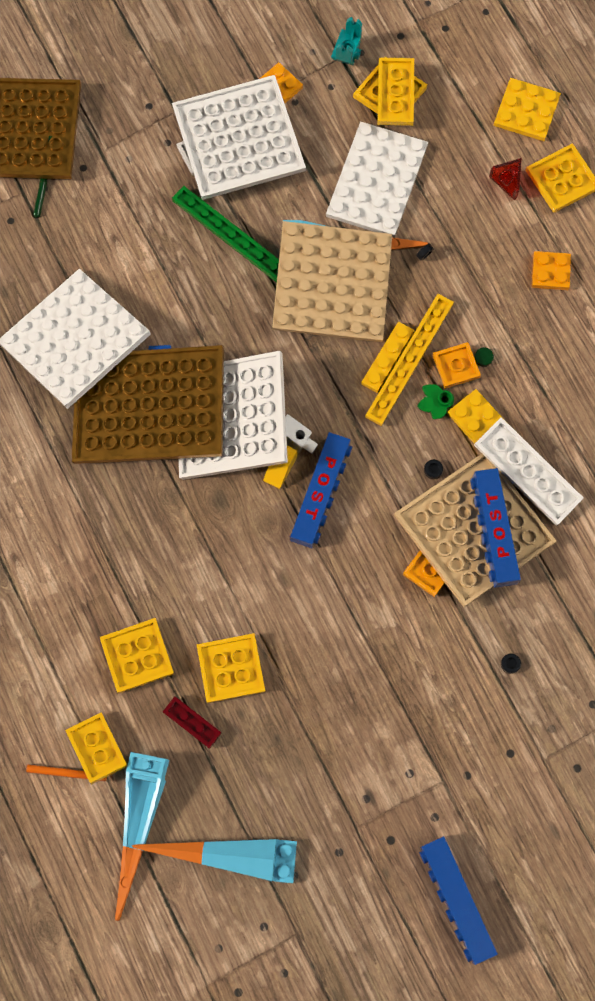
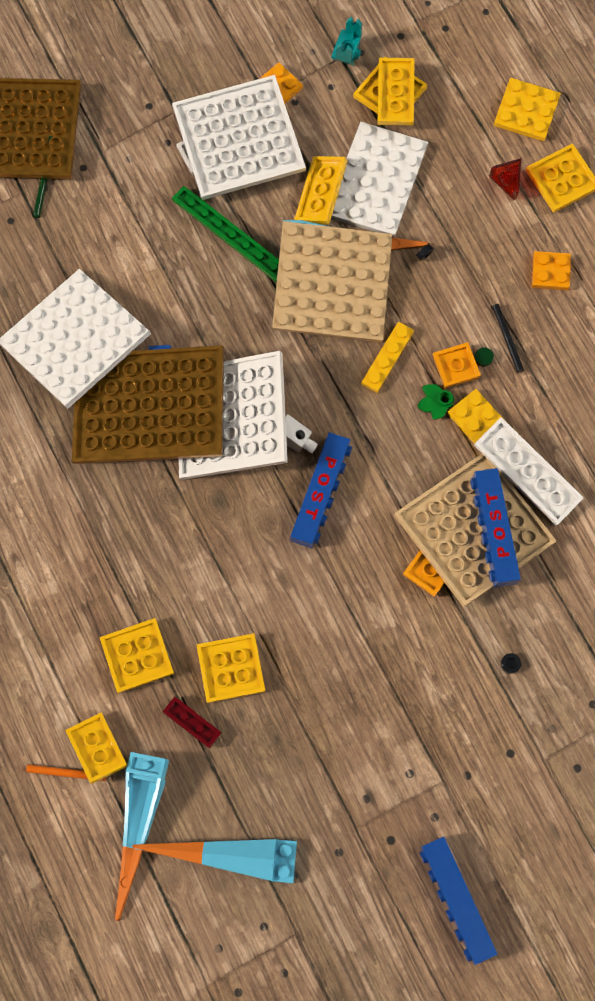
yellow slope [263,446,298,489] -> none
yellow plate [365,294,454,426] -> none
black tile [424,459,443,479] -> none
none -> yellow plate [294,156,348,224]
none -> black bar [492,304,524,373]

